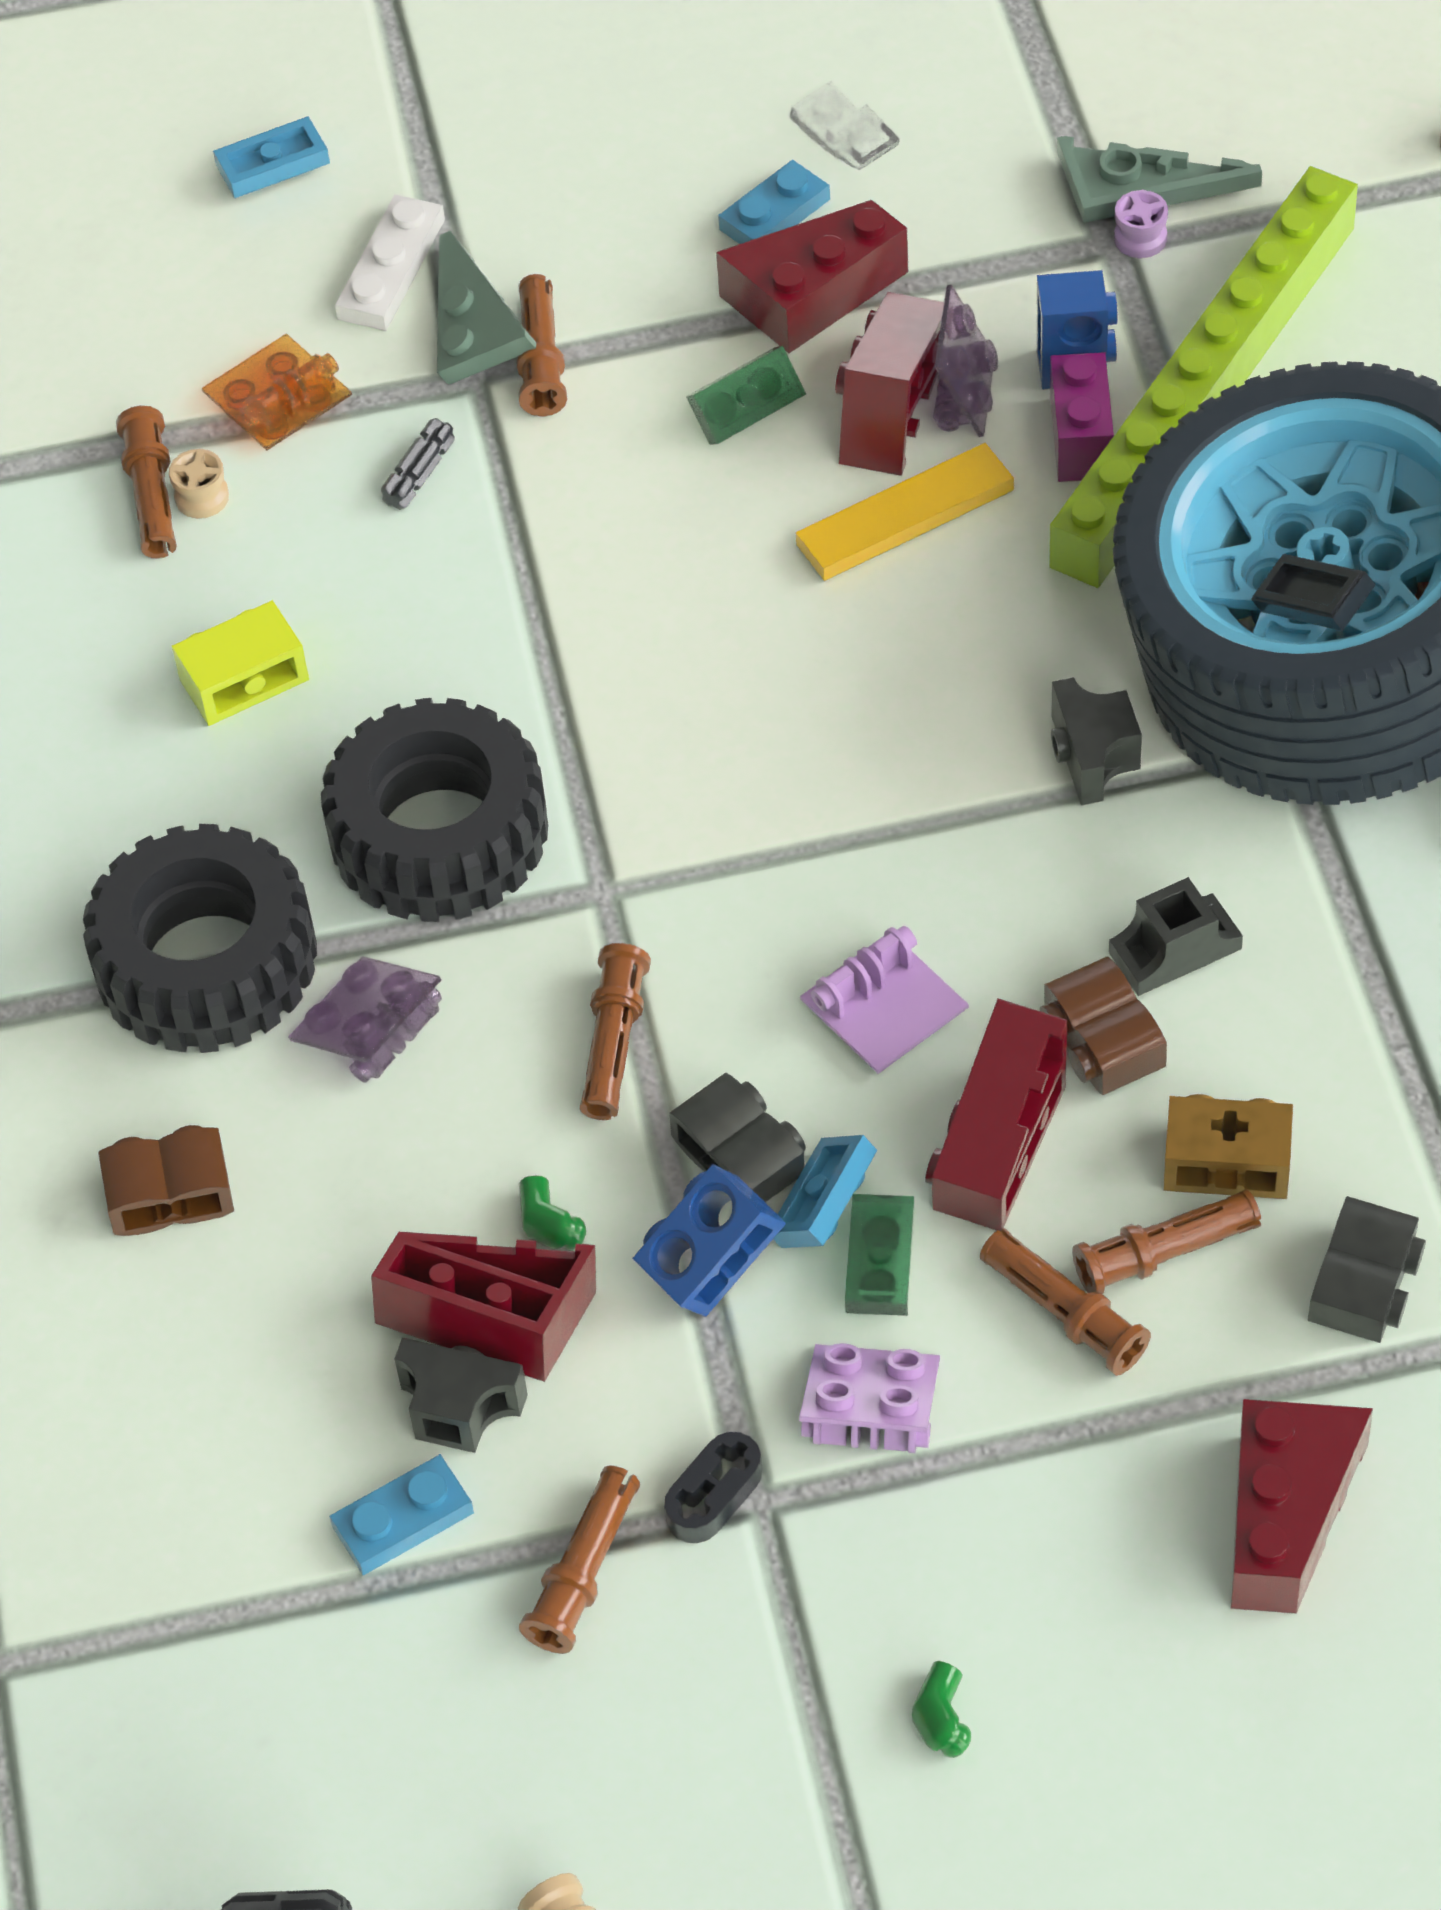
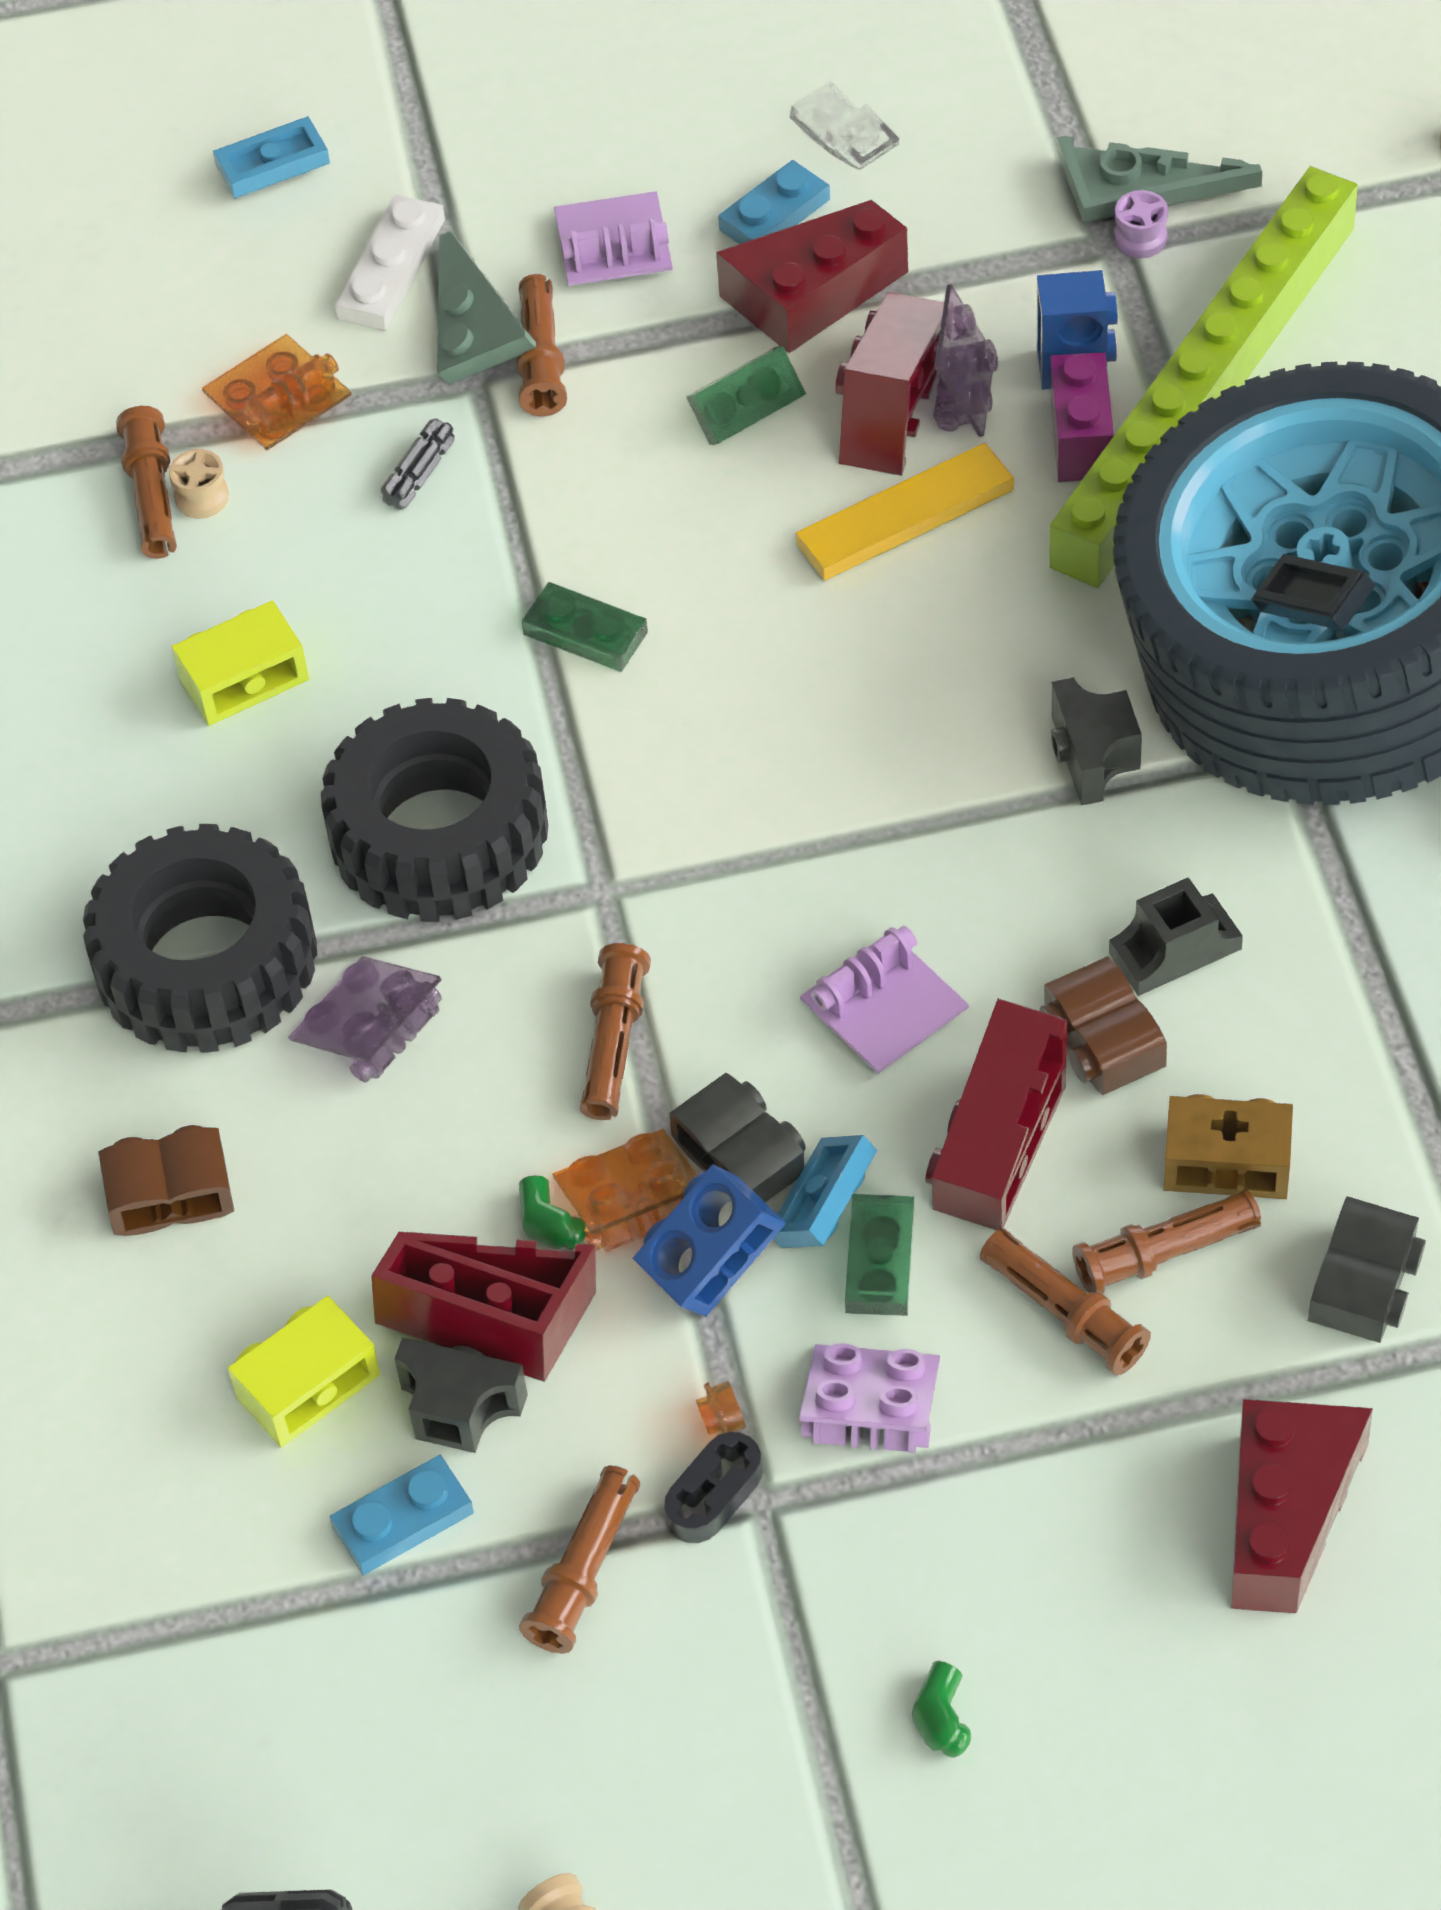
none -> neon yellow brick [228,1295,381,1448]
none -> clear green plate [522,582,648,672]
none -> clear orange hinge [552,1129,697,1253]
none -> lavender hinge [554,191,673,286]
none -> clear orange plate [695,1380,747,1435]

